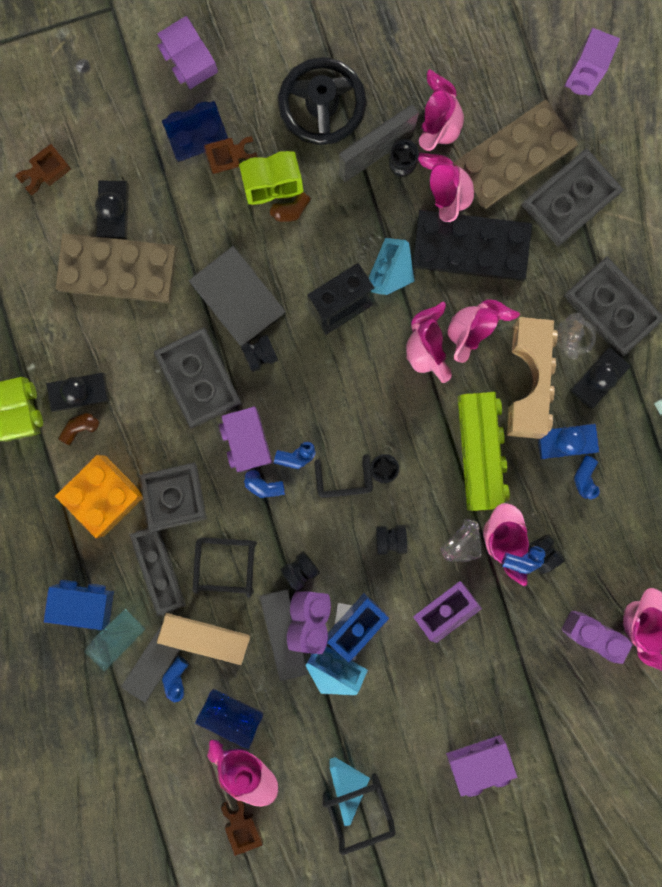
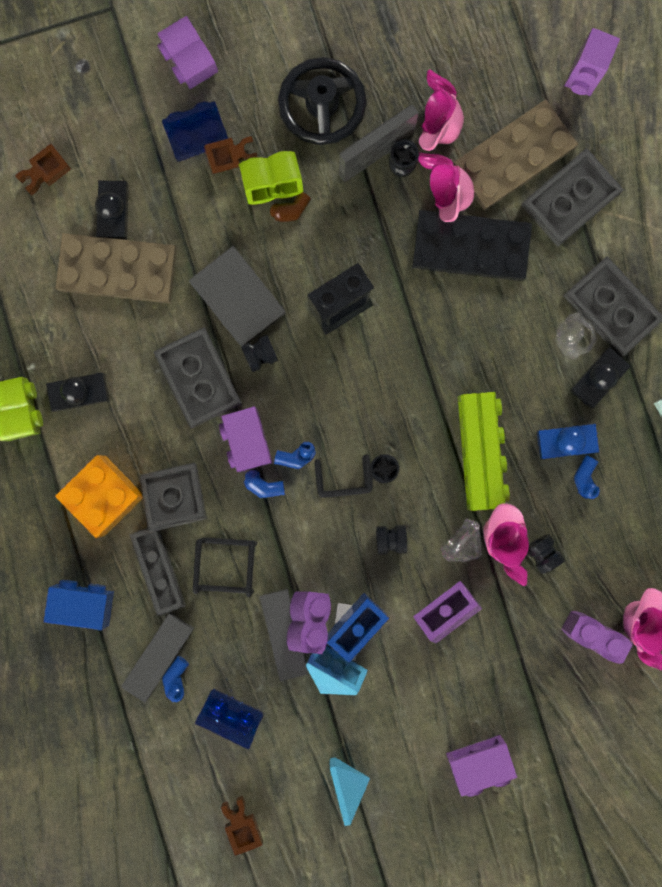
reddish brown arm [58,413,99,446] -> none
clear light blue slope [84,609,145,672] -> none
tan tile [157,613,250,665] -> none
dark pink hair [207,740,278,807] -> none
black wheel [280,551,320,592] -> none
black piece [322,773,396,855] -> none
medium azure slope [369,238,414,295] -> none
hair [406,301,452,383] -> none
hair [447,300,520,363] -> none
blue arm [501,546,546,574] -> none
tan arch [506,317,558,439] -> none

